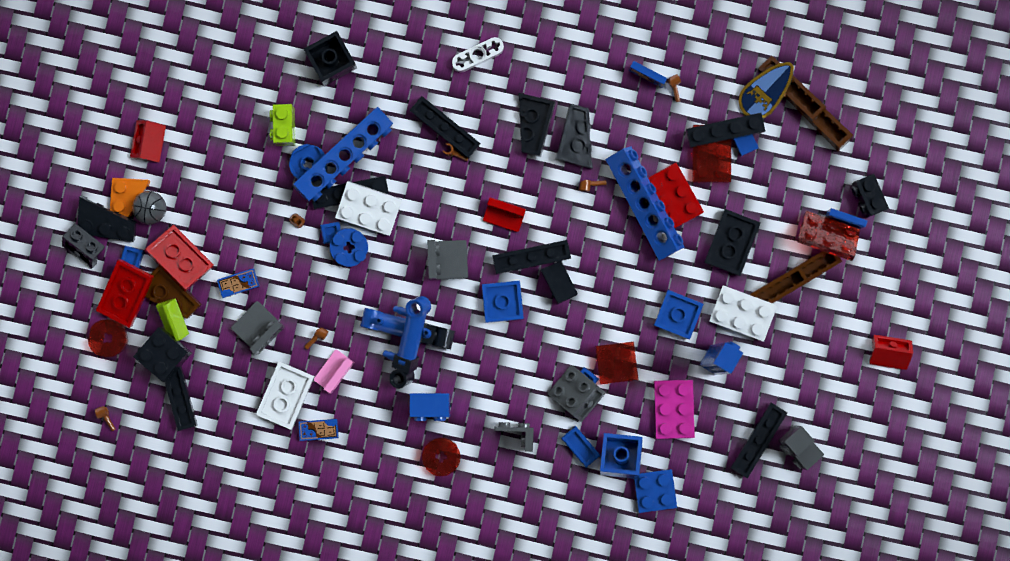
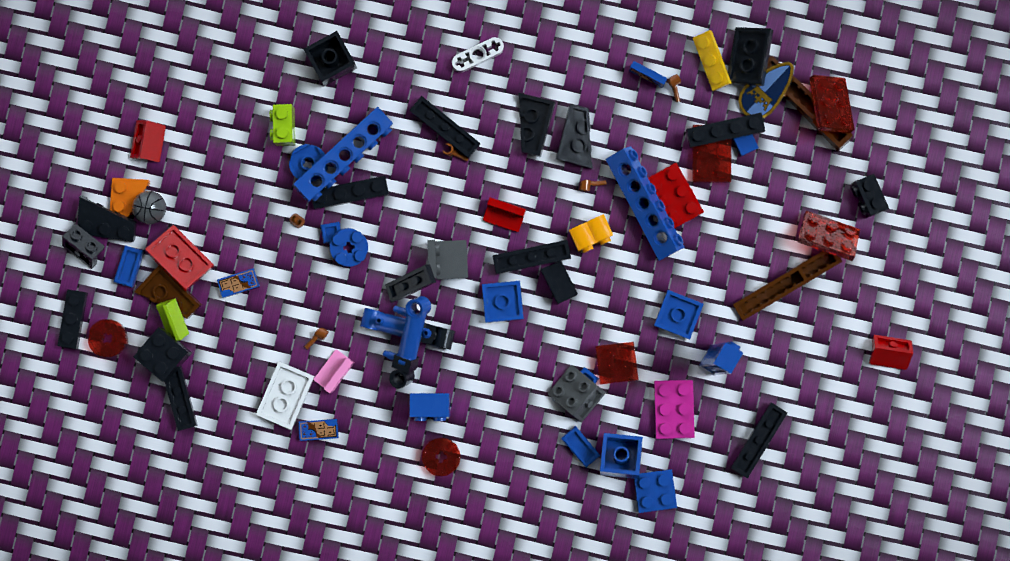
dark orange hand [95,406,116,431] -> none
red plate [96,259,154,328] -> none
dark grey bracket [231,301,285,355] -> none
white plate [335,181,402,236] -> none
dark grey bracket [494,422,534,452] -> none
black plate [704,209,761,277] -> none
white plate [710,285,777,342] -> none
dark grey brick [778,425,824,470] -> none
blue tile [825,208,868,229] -> none
none -> black plate [57,289,88,349]
none -> black plate [385,264,436,302]
none -> light orange brick [569,214,613,253]
none -> yellow plate [693,30,732,91]
none -> black tile [728,27,773,86]
none -> clear red plate [809,75,855,133]

